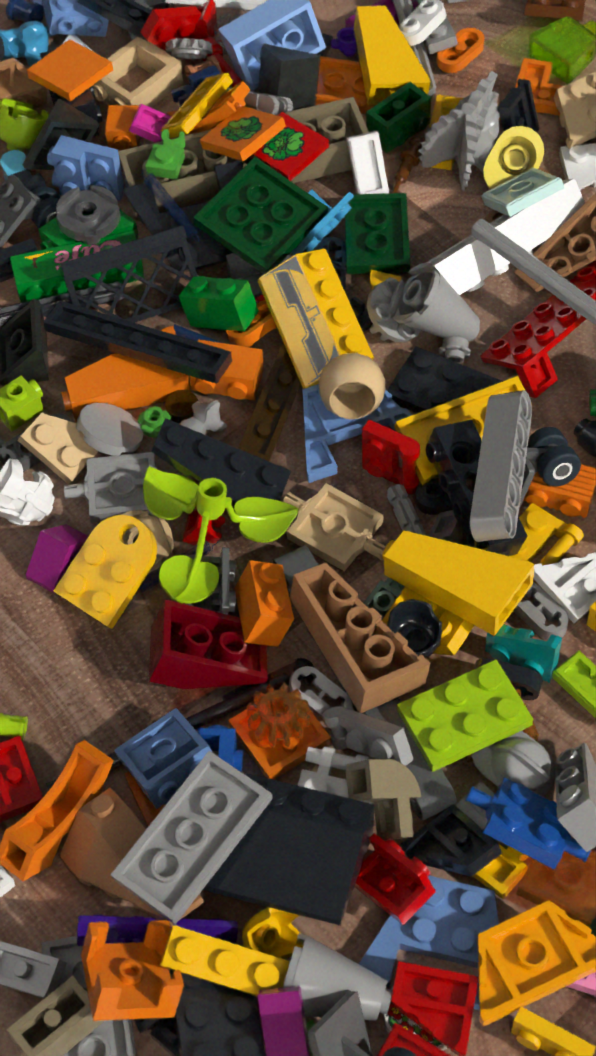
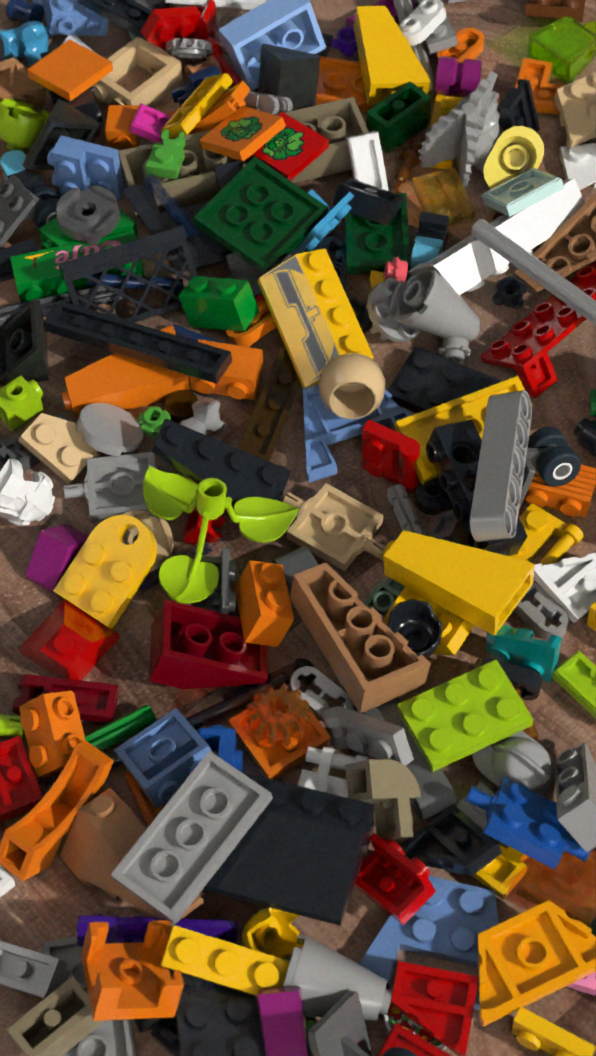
none -> dark red plate [12,674,120,723]
none -> red slope [19,599,120,680]
none -> orange bracket [19,691,86,778]
none -> green axle [85,705,156,751]
none -> dark blue bar [87,273,183,291]
none -> black slope [333,178,405,226]
none -> coral plate [383,257,408,282]
none -> leg [410,212,449,269]
none -> clear yellow plate [412,167,476,226]
none -> magenta wheel [435,56,482,98]
none -> black plate [492,277,527,309]

